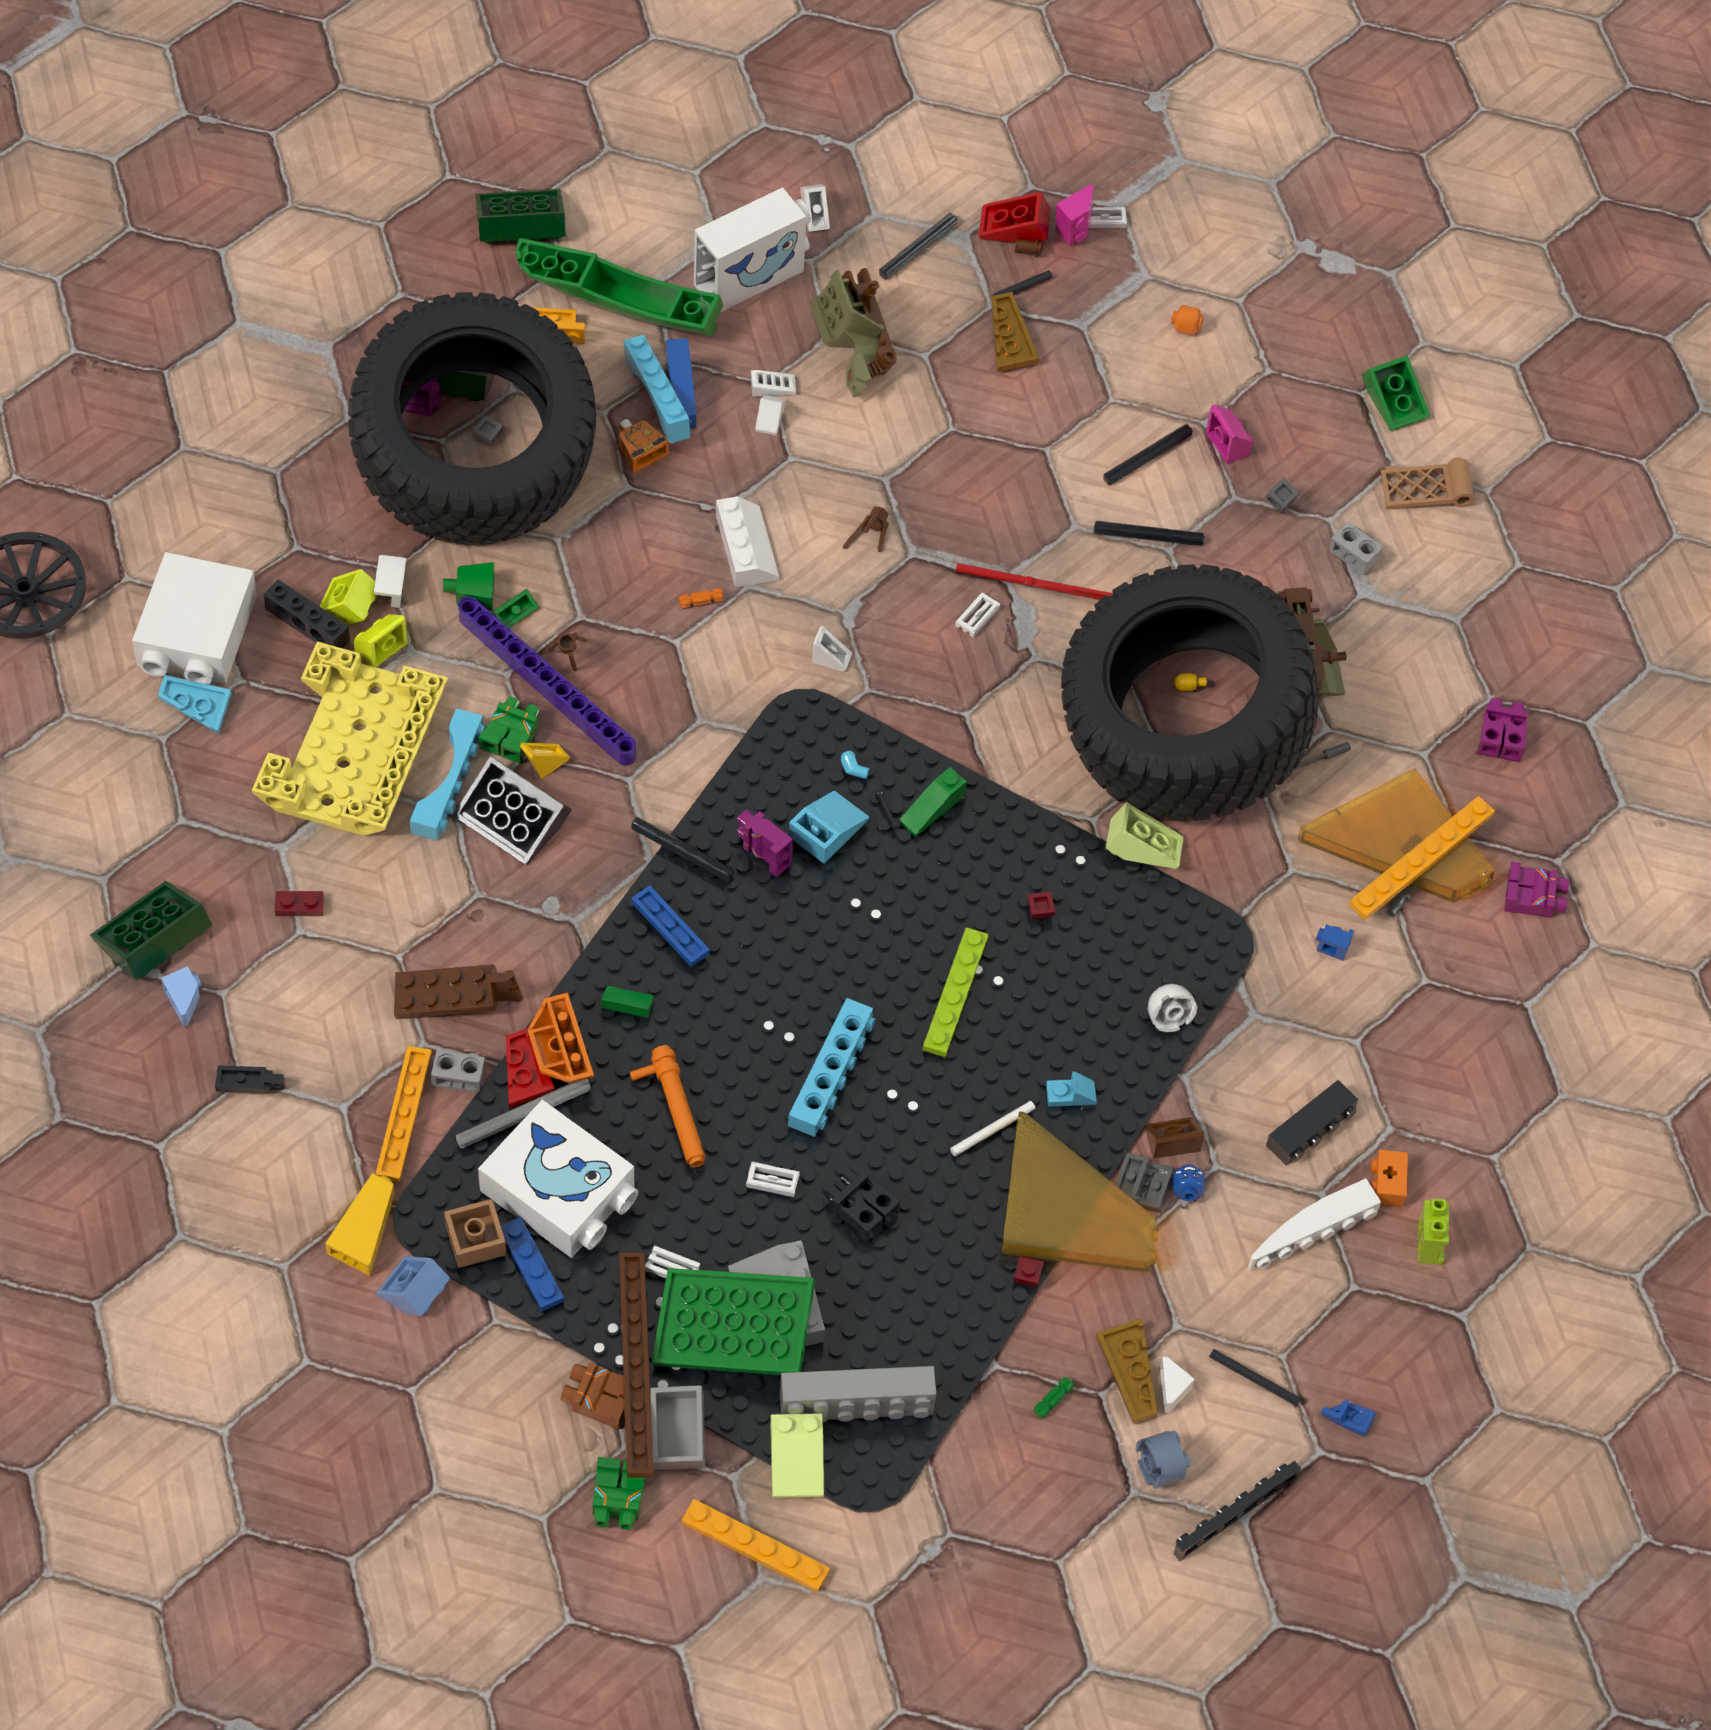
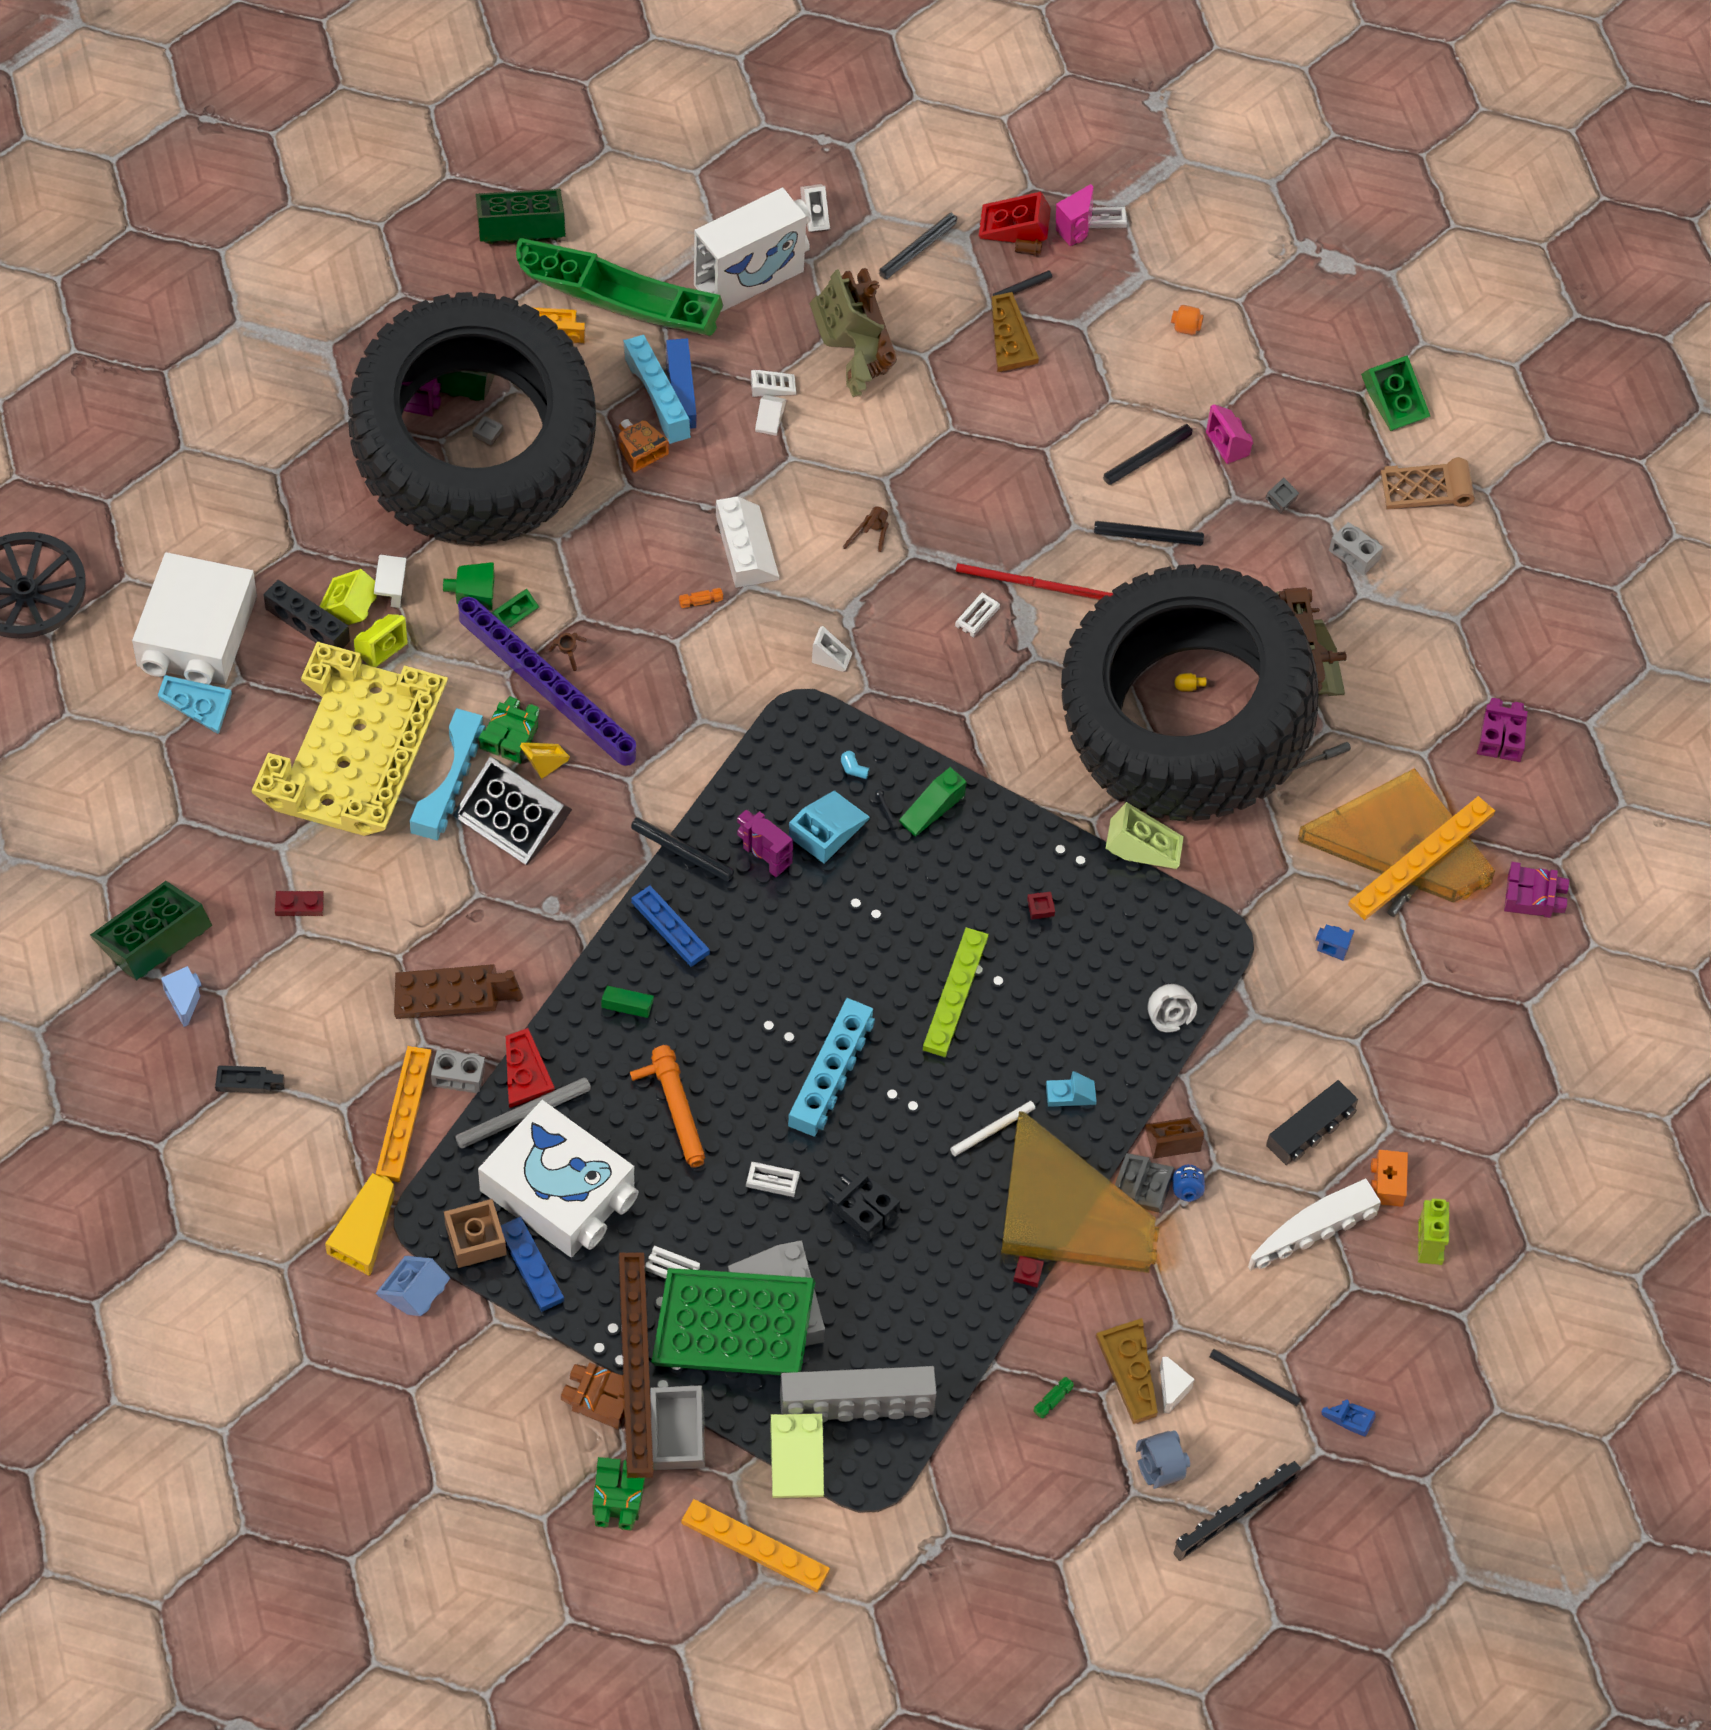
orange wedge [528,993,594,1083] -> none

